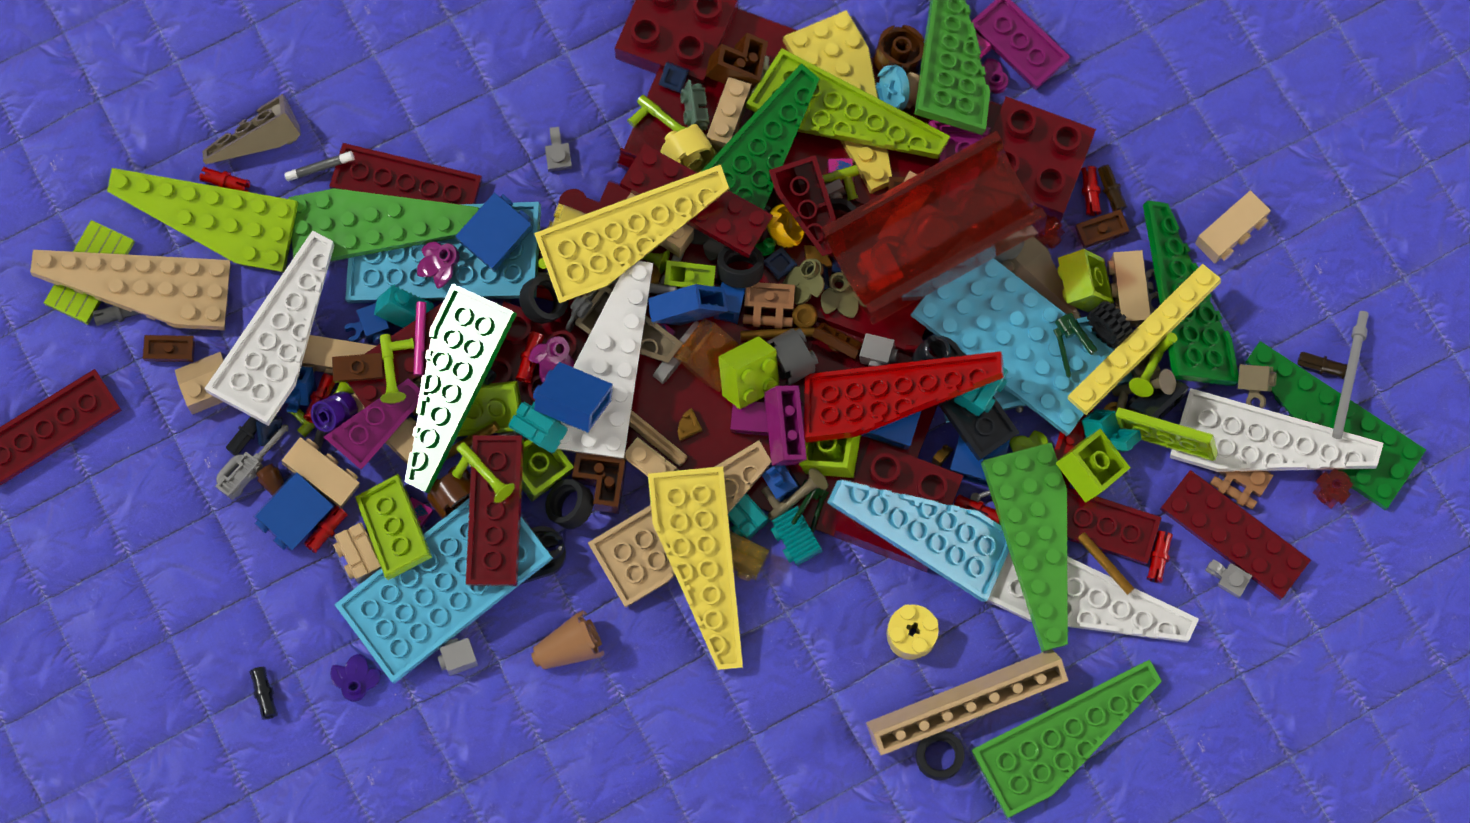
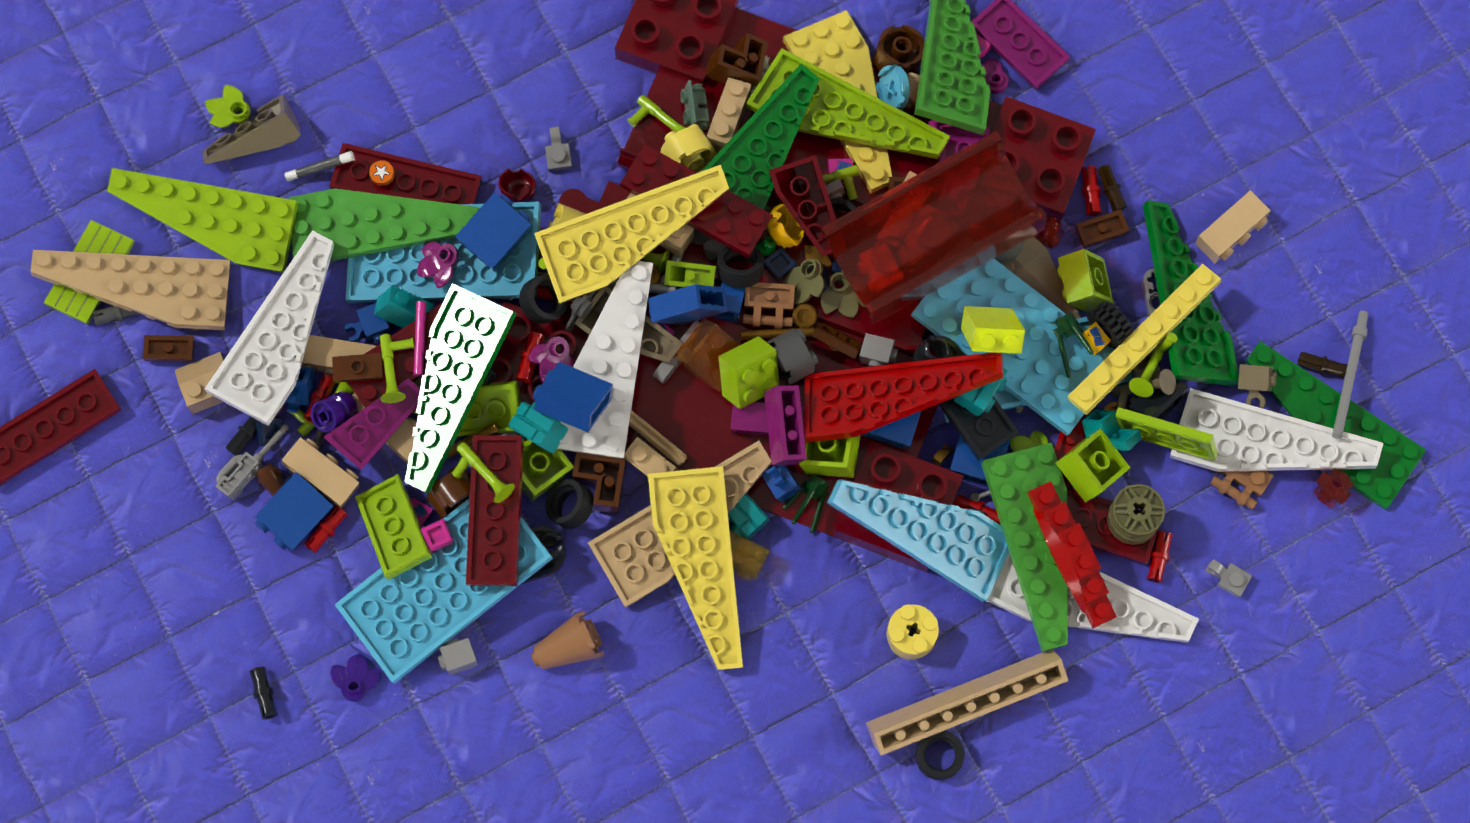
red pin [199,167,250,192] -> none
tan brick [333,523,381,584] -> none
dark blue tile [659,61,690,93] -> none
pearl gold tile [678,408,702,442] -> none
dark tan piece [761,468,828,521] -> none
teal brick [771,506,823,566] -> none
bright green wing [971,659,1162,819] -> none
pearl gold bar [1077,532,1135,595] -> none
tan brick [1107,250,1150,328] -> none
dark red plate [1160,470,1311,600] -> none
none -> lime plate [205,85,251,128]
none -> orange tile [369,161,394,186]
none -> dark pink tile [421,519,455,553]
none -> dark red hair [498,169,537,203]
none -> neon yellow brick [961,306,1025,354]
none -> red piece [1027,481,1117,629]
none -> yellow tile [1082,322,1111,355]
none -> olive wheel [1107,484,1165,545]

